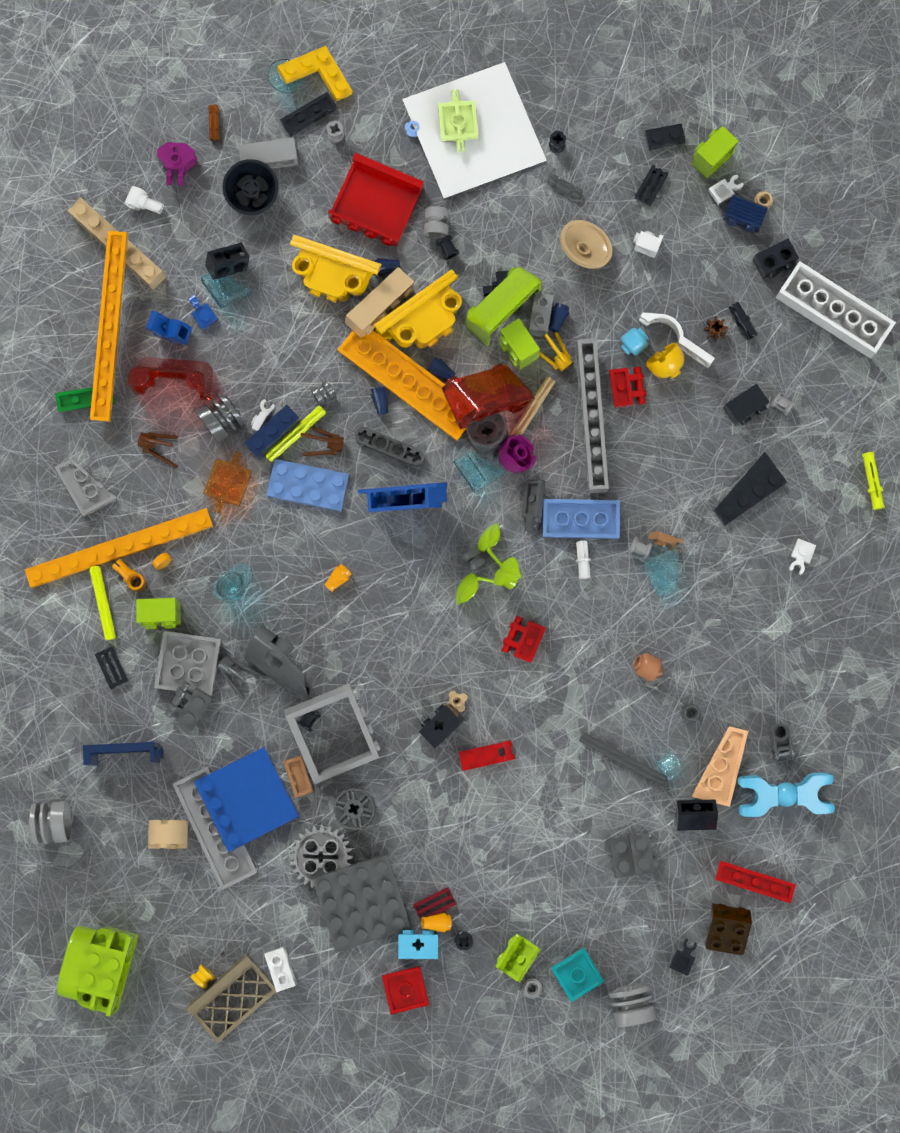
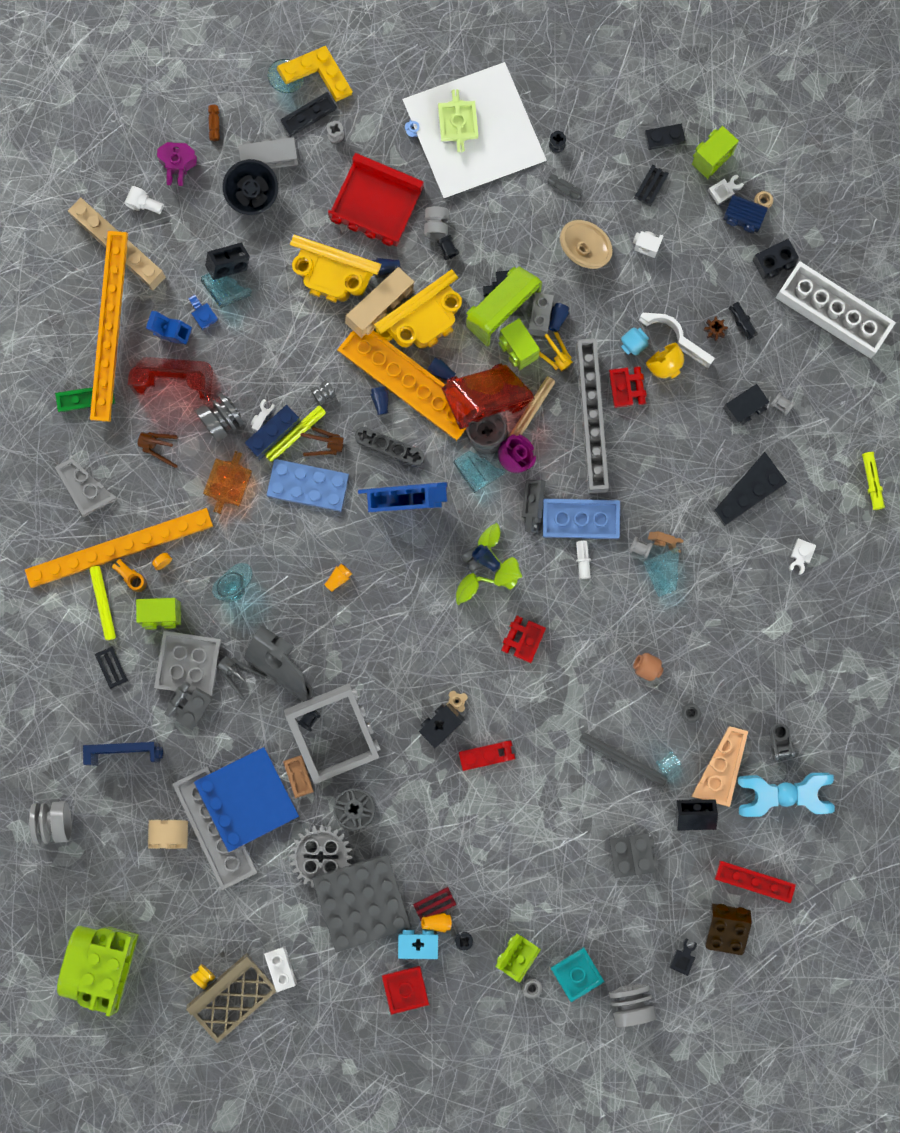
none -> dark blue cone [472,544,500,572]

